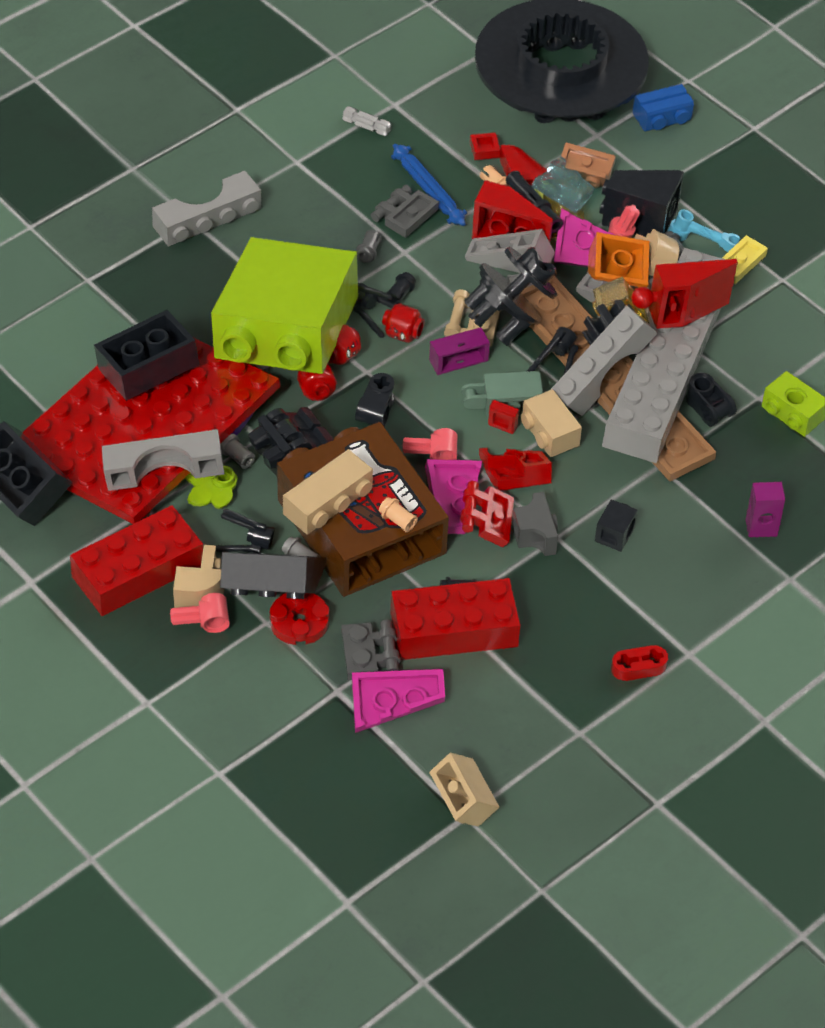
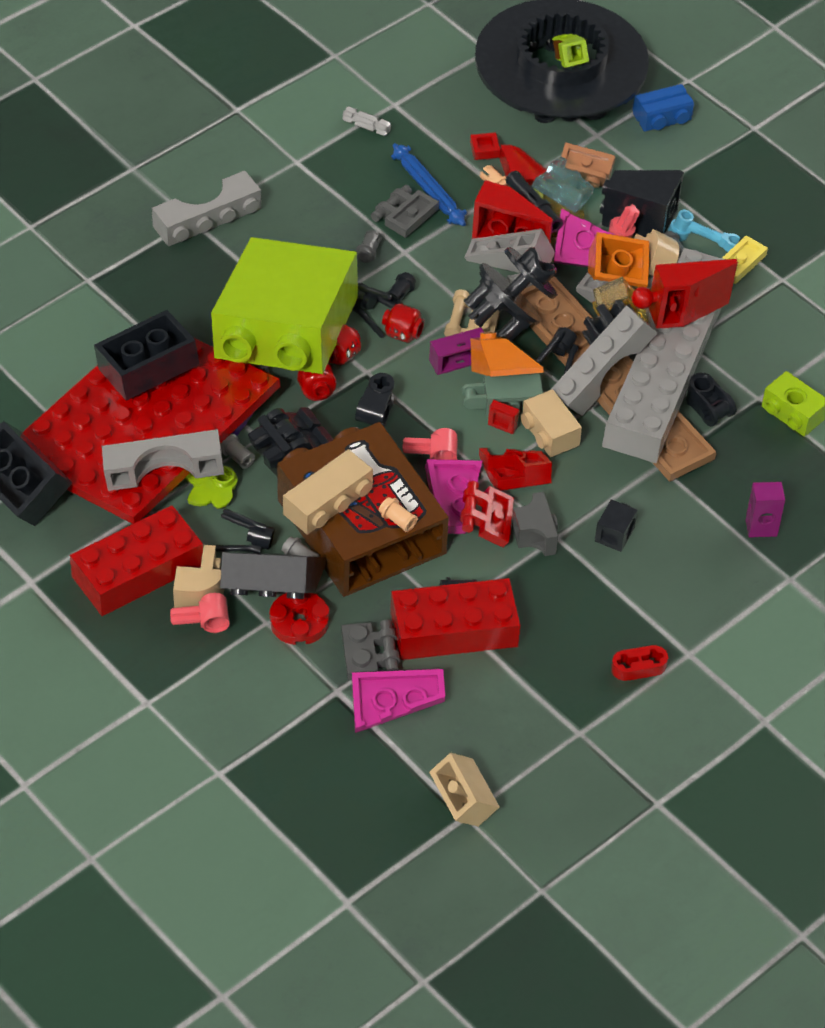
none -> orange slope [470,332,544,377]
none -> lime leg [552,34,589,68]

